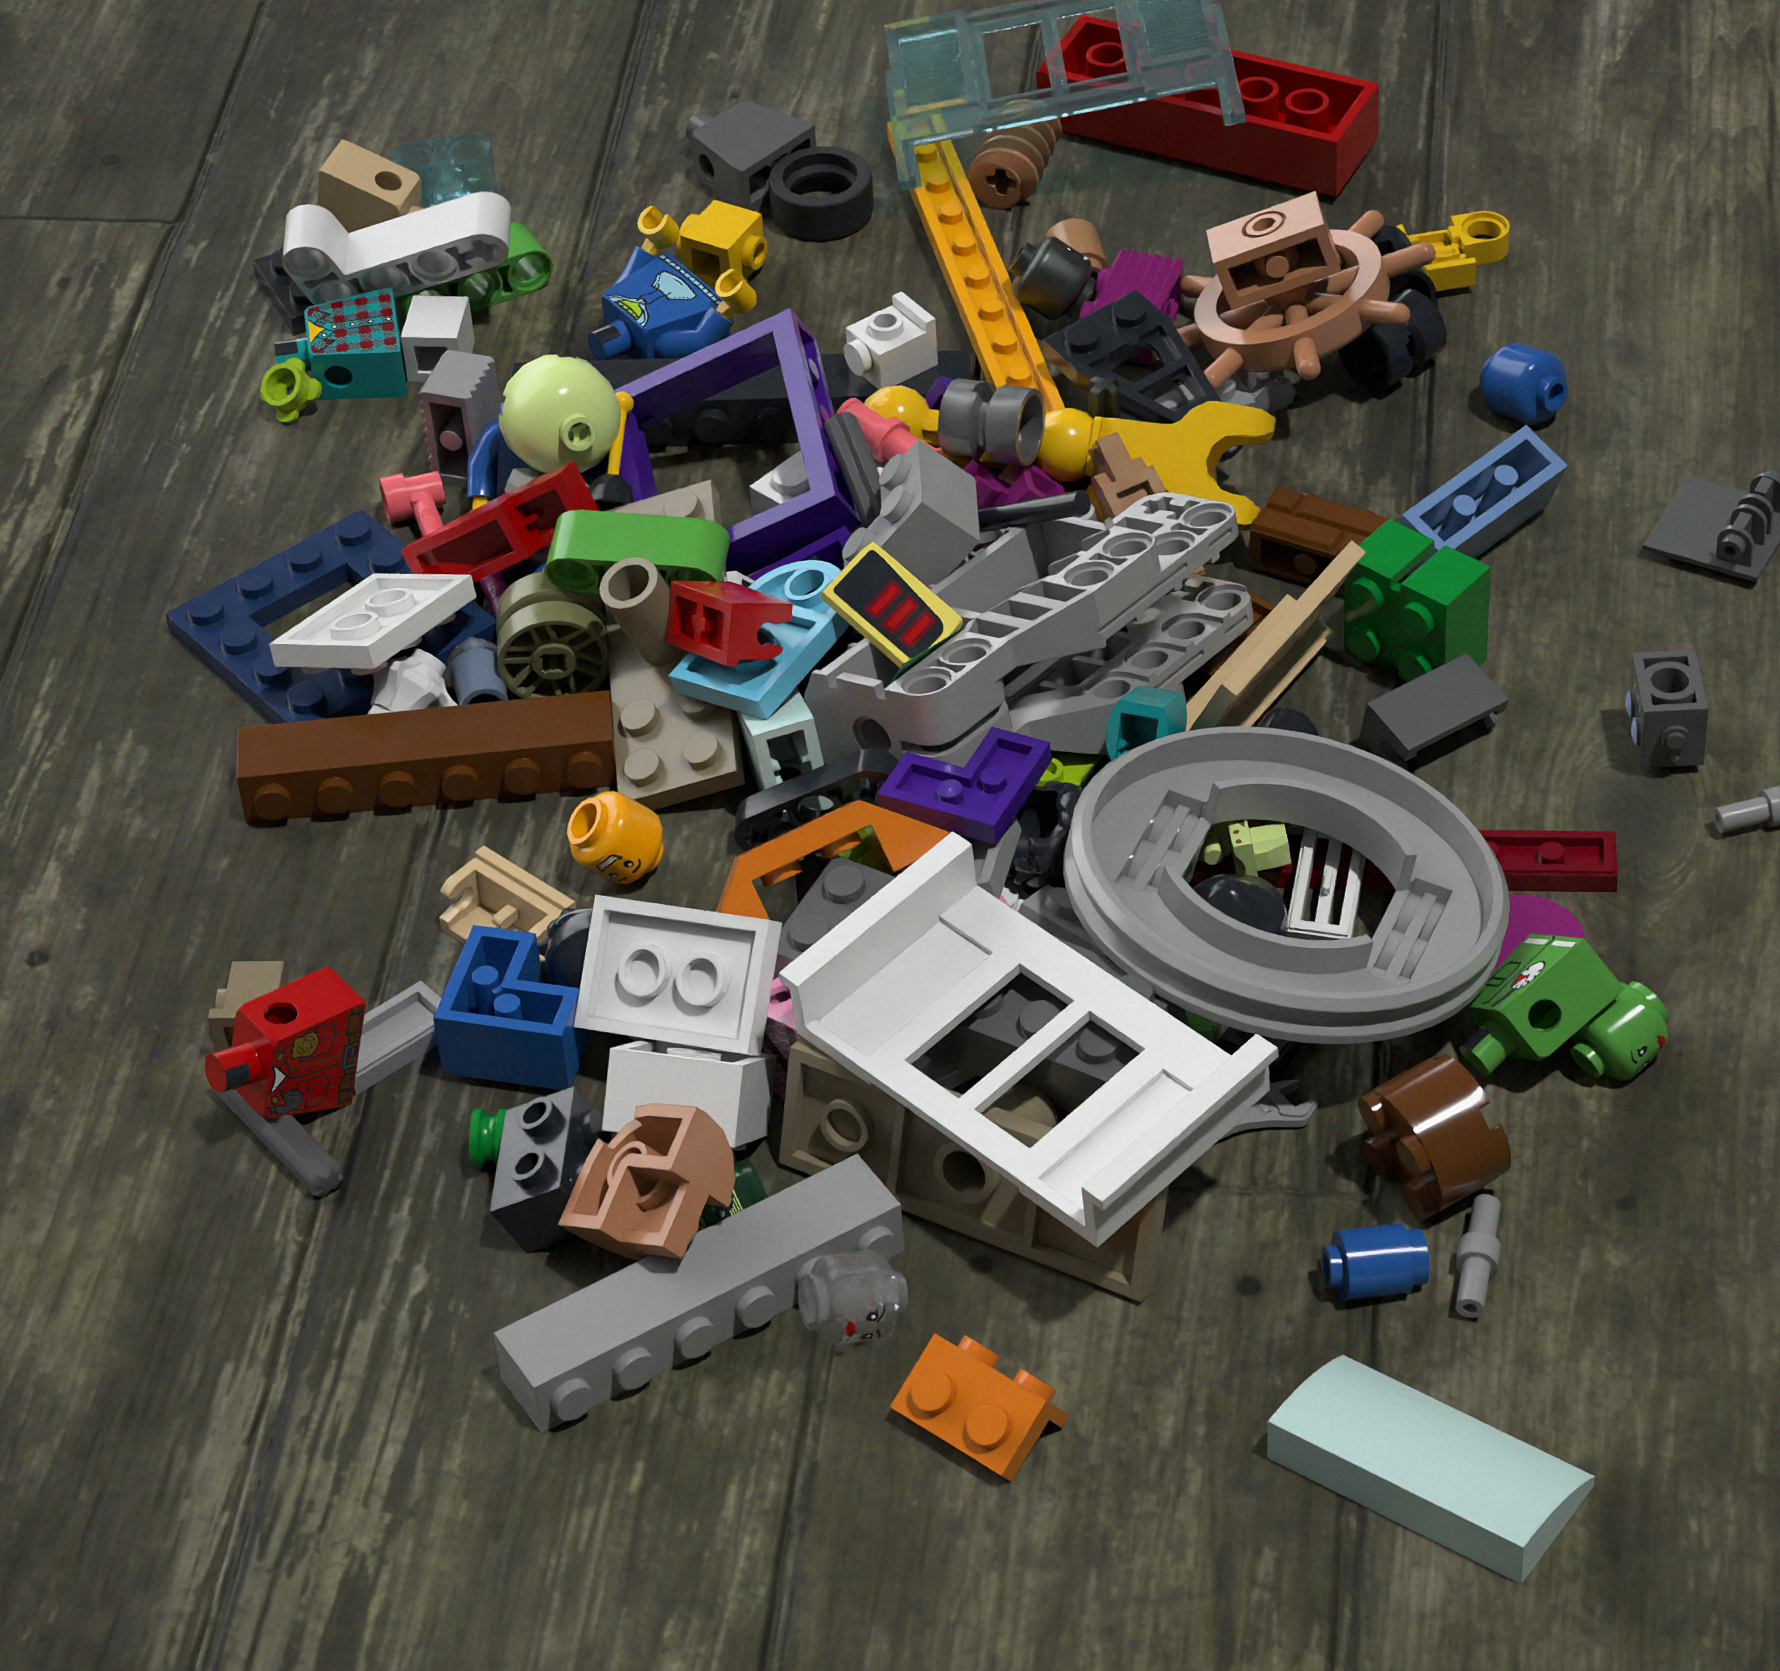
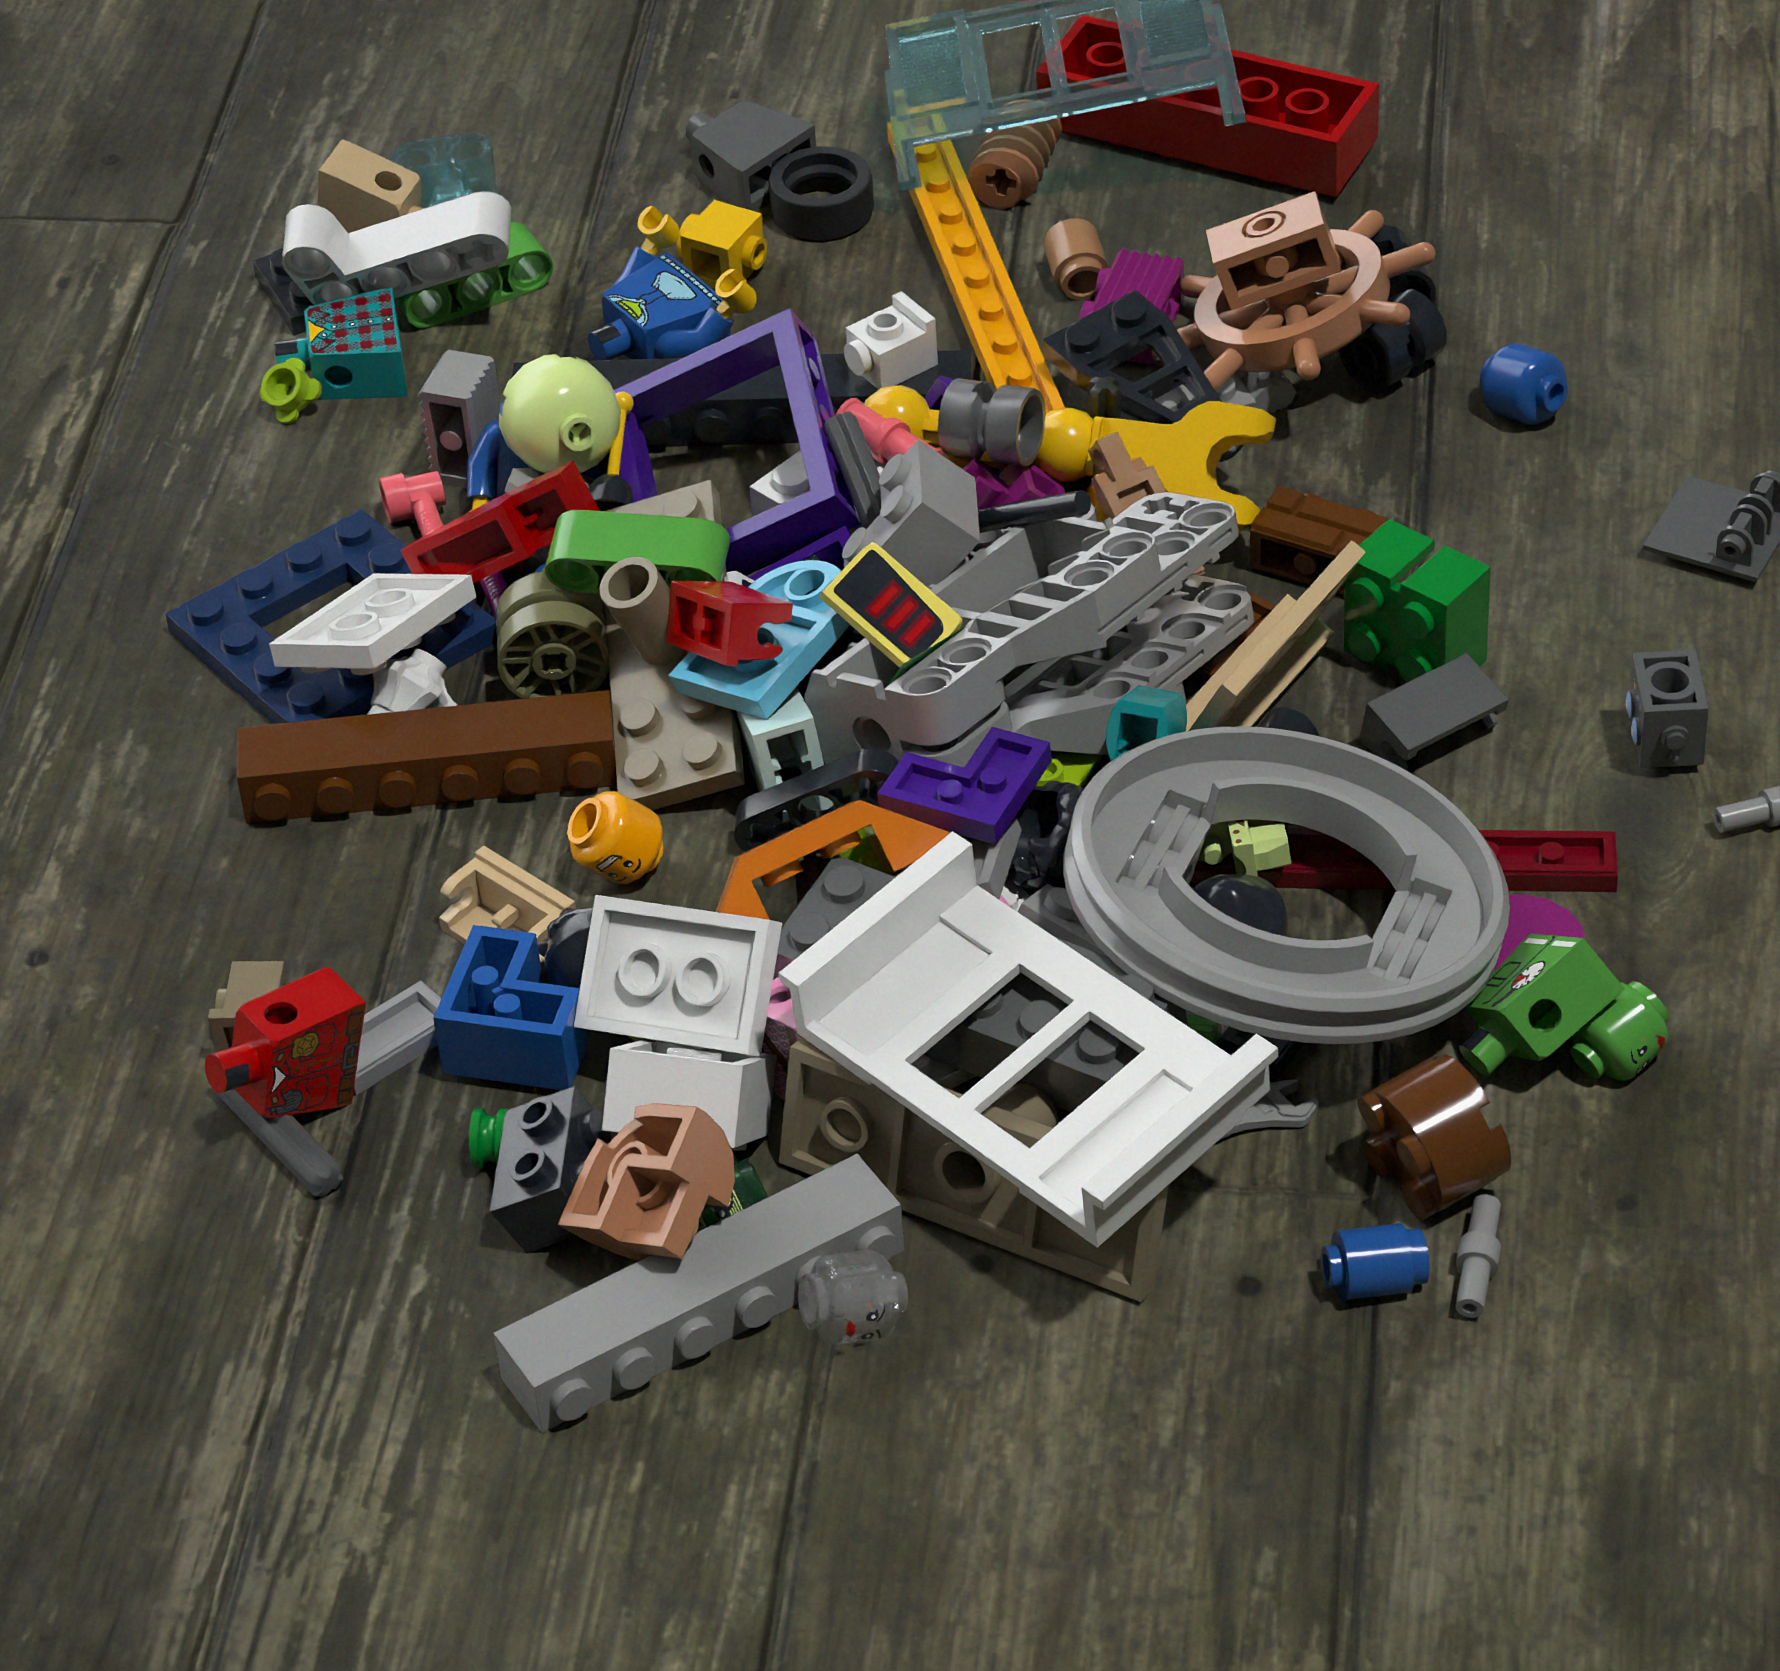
white brick [401,296,475,382] -> none
sand blue piece [446,637,508,705] -> none
orange bracket [890,1333,1069,1482] -> none
pearl dark grey head [1008,236,1096,320] -> none
light aqua slope [1268,1355,1595,1584] -> none
white tile [1287,827,1367,940] -> none
yellow piece [1397,211,1510,291] -> none
medium blue brick [1399,425,1568,577] -> none

